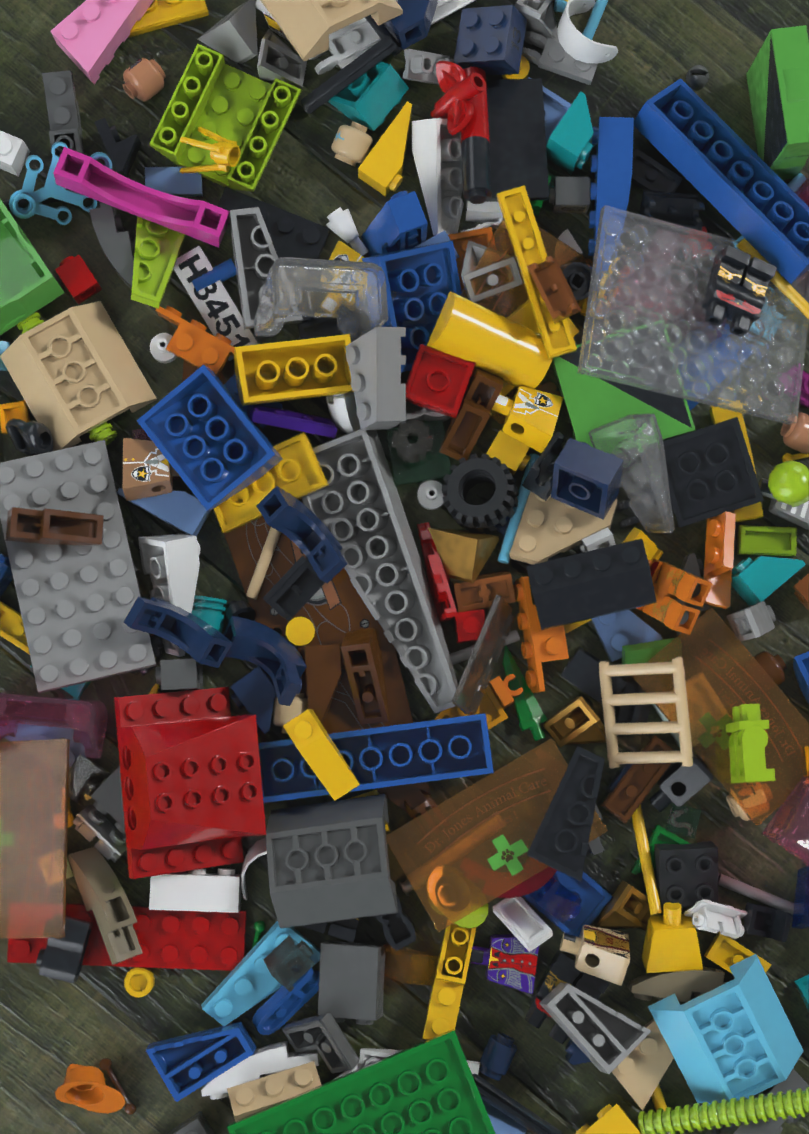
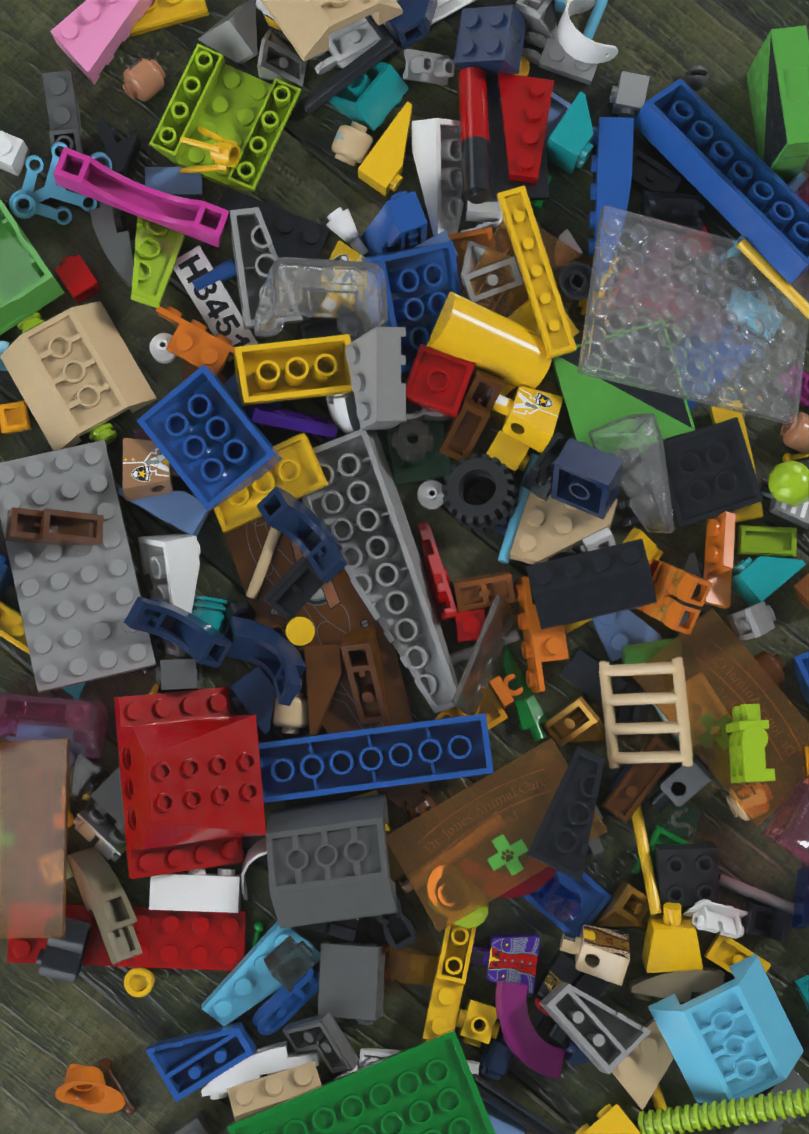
black piece [5,418,54,456] -> none
yellow slope [283,709,360,801] -> none
pearl gold slope [428,528,499,583] -> none
red plant [431,61,486,136] -> none
white tile [493,897,553,952] -> none
dark orange hinge [527,256,581,324] -> none
dark grey brick [548,177,590,213] -> none
black hips [701,245,777,337] -> none
none -> yellow brick [456,998,500,1047]
none -> magenta tile [495,980,565,1079]
none -> red wing [498,72,554,184]
none -> light grey brick [609,71,650,119]

